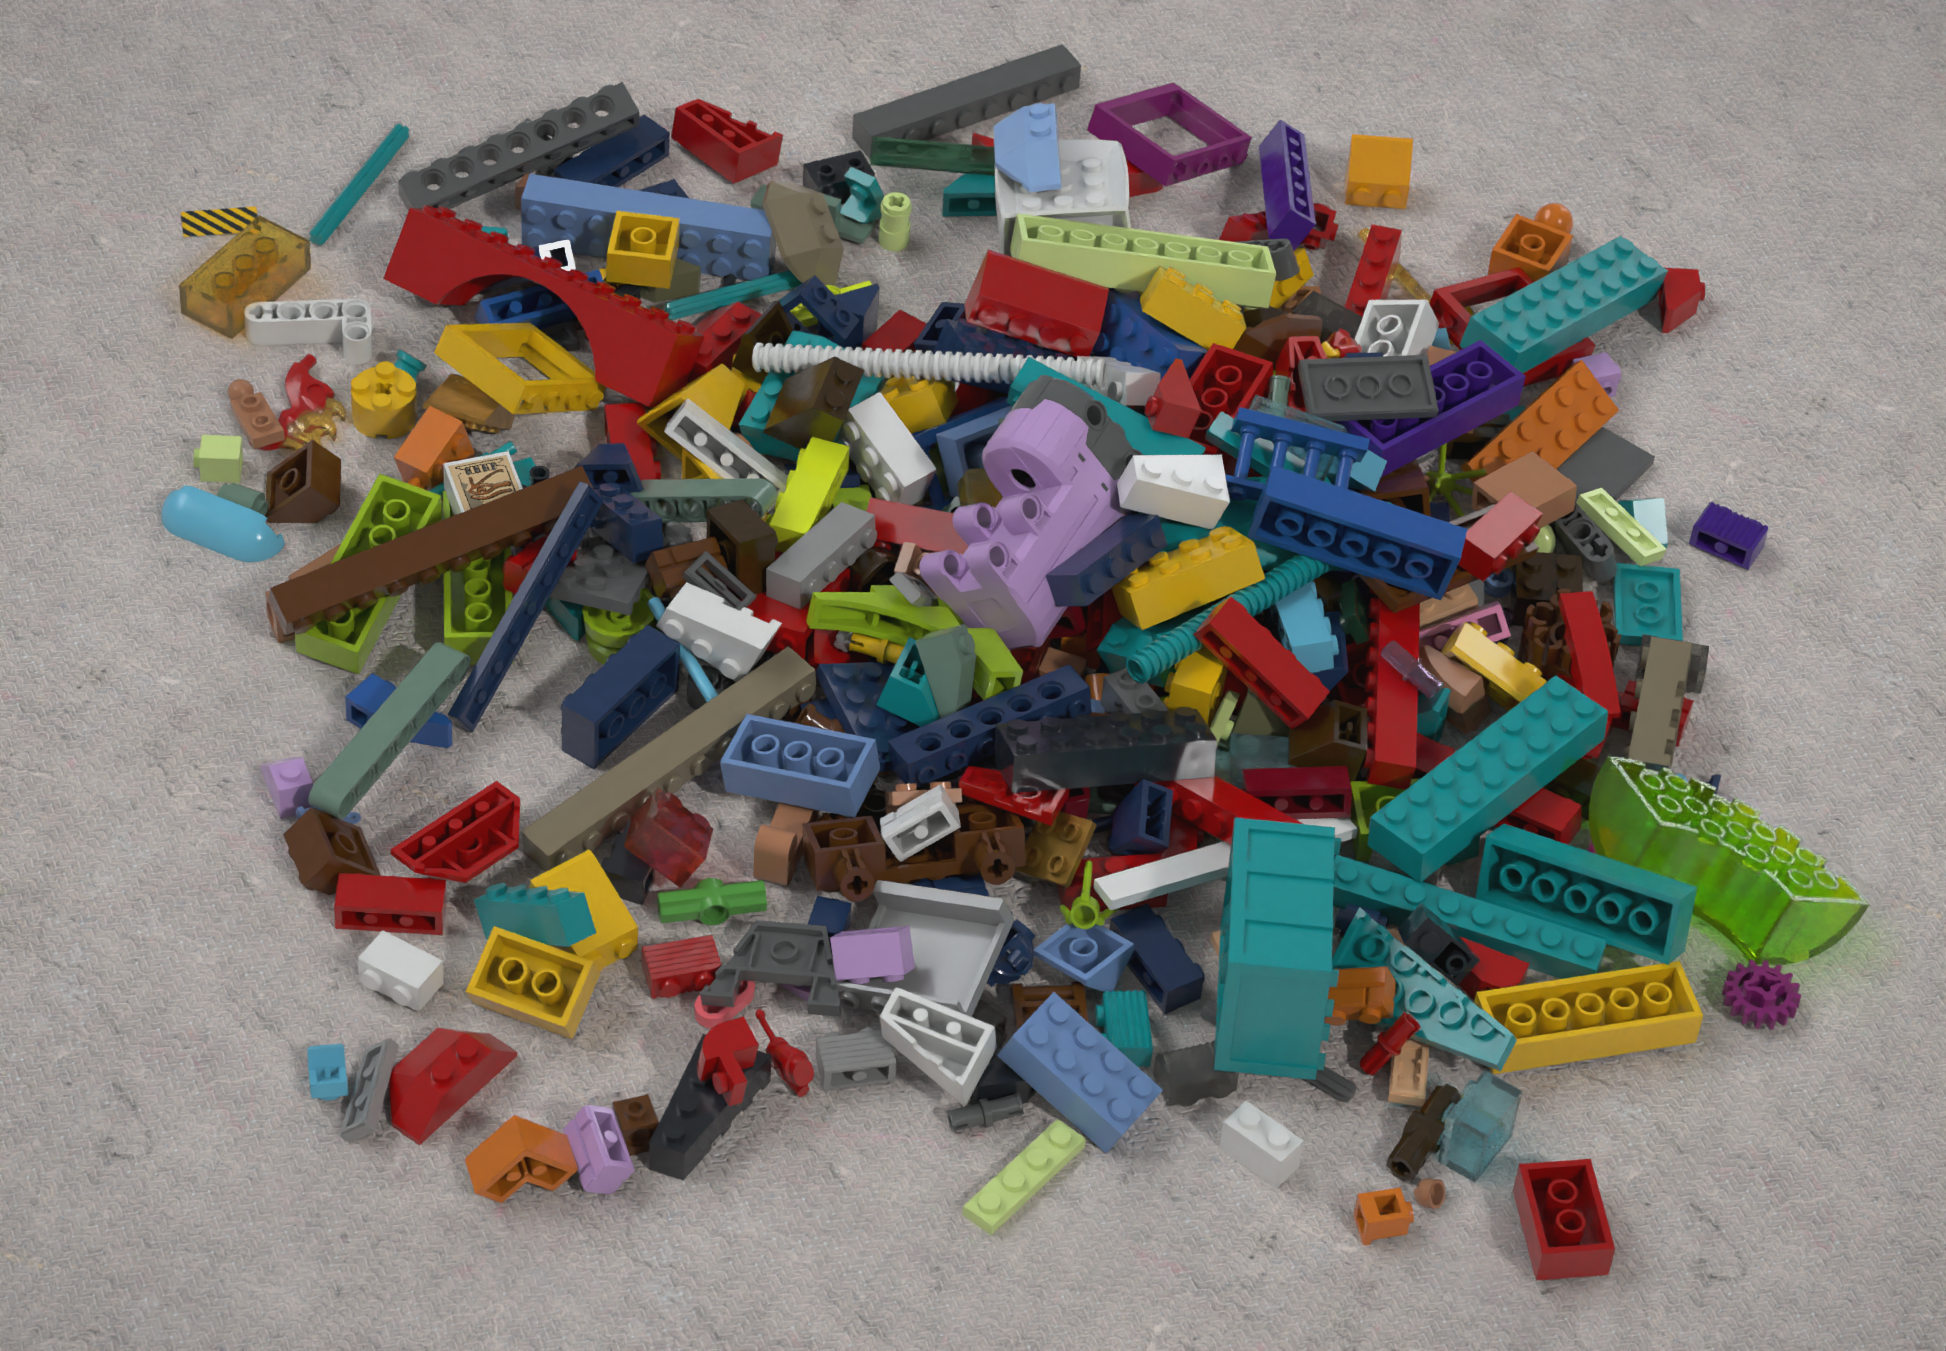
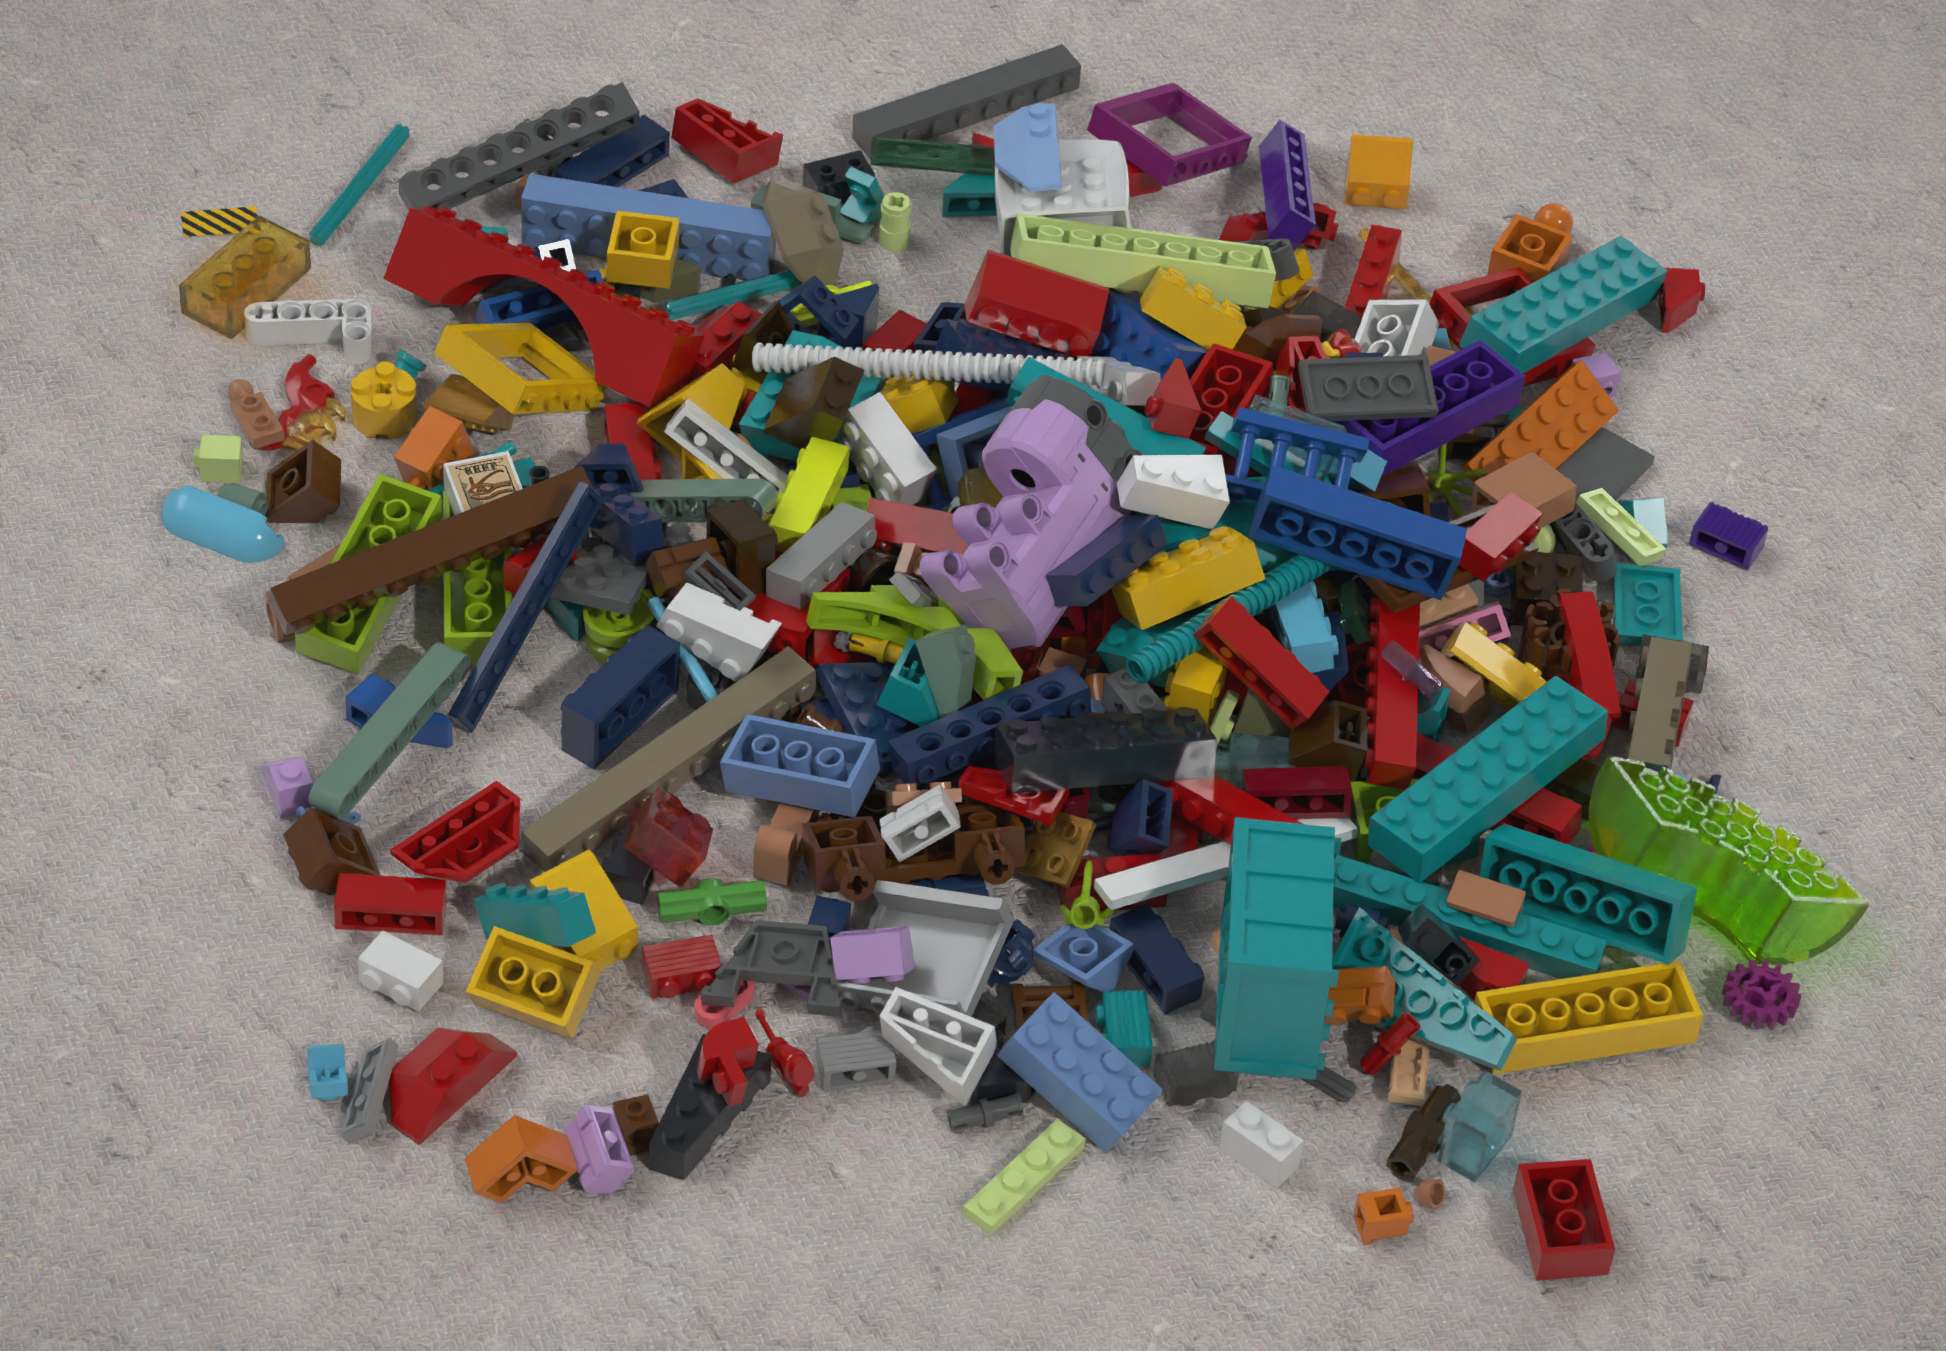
none -> nougat panel [1446,870,1526,927]

